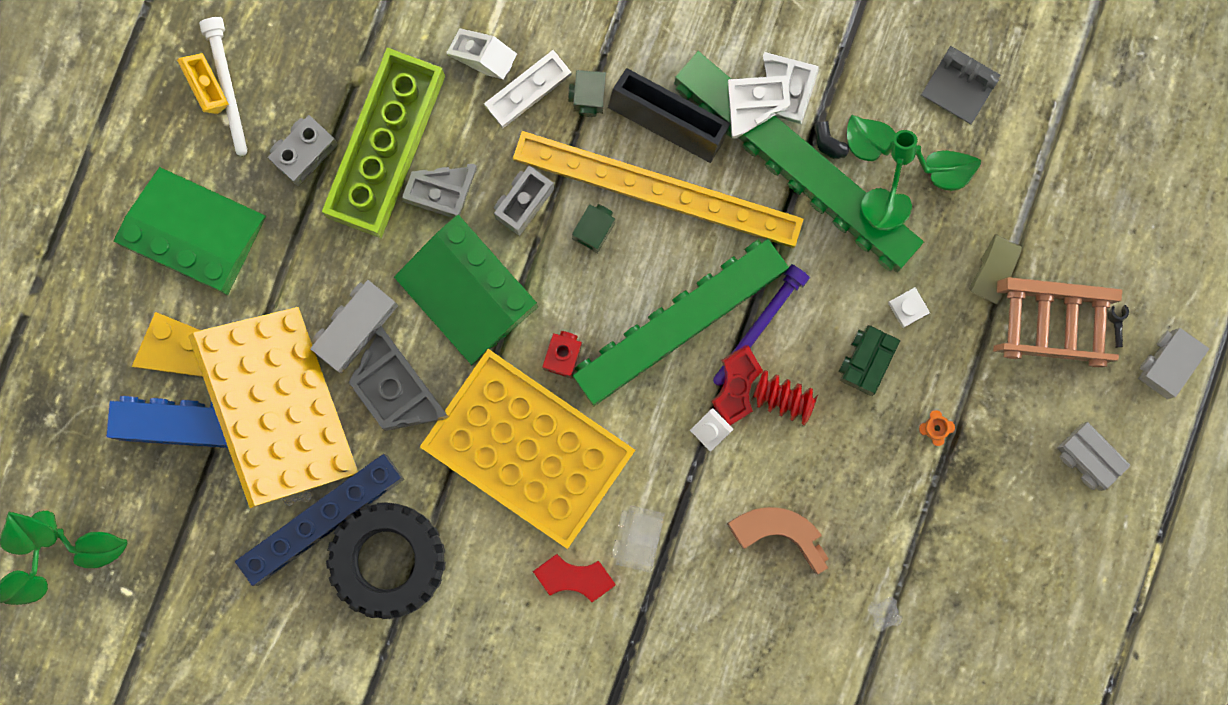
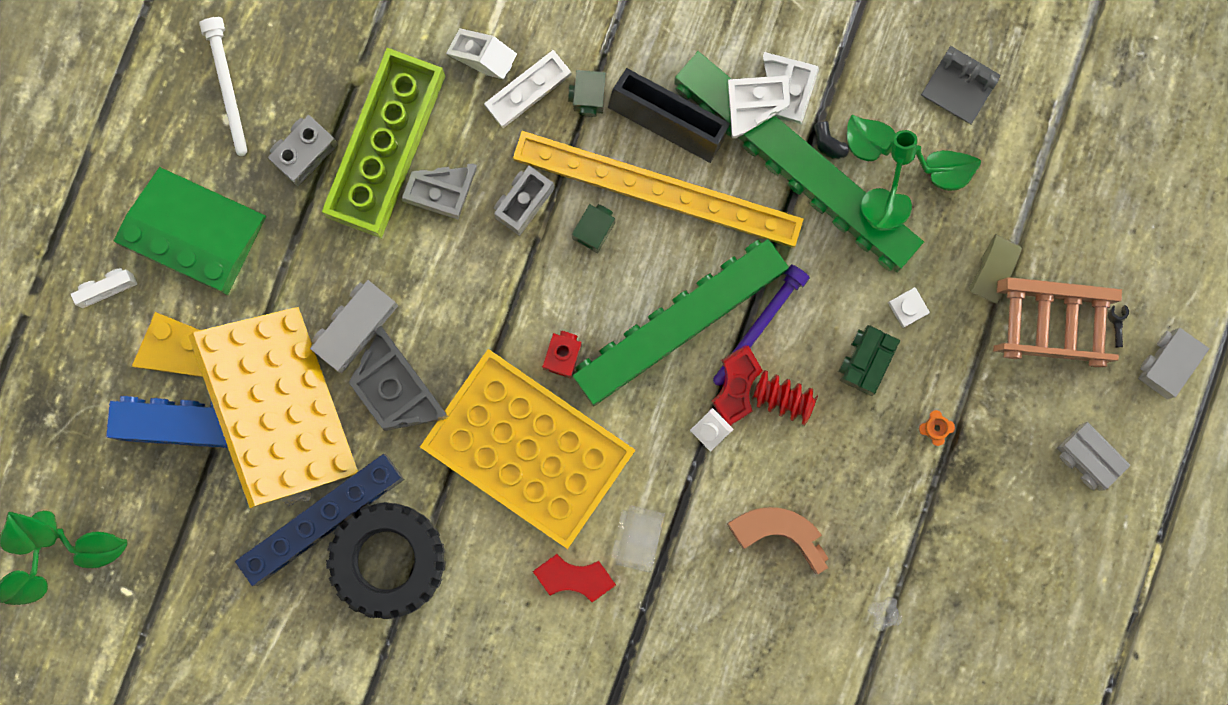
yellow slope [177,53,229,114] -> none
green slope [394,214,538,366] -> none
none -> white plate [71,268,137,308]

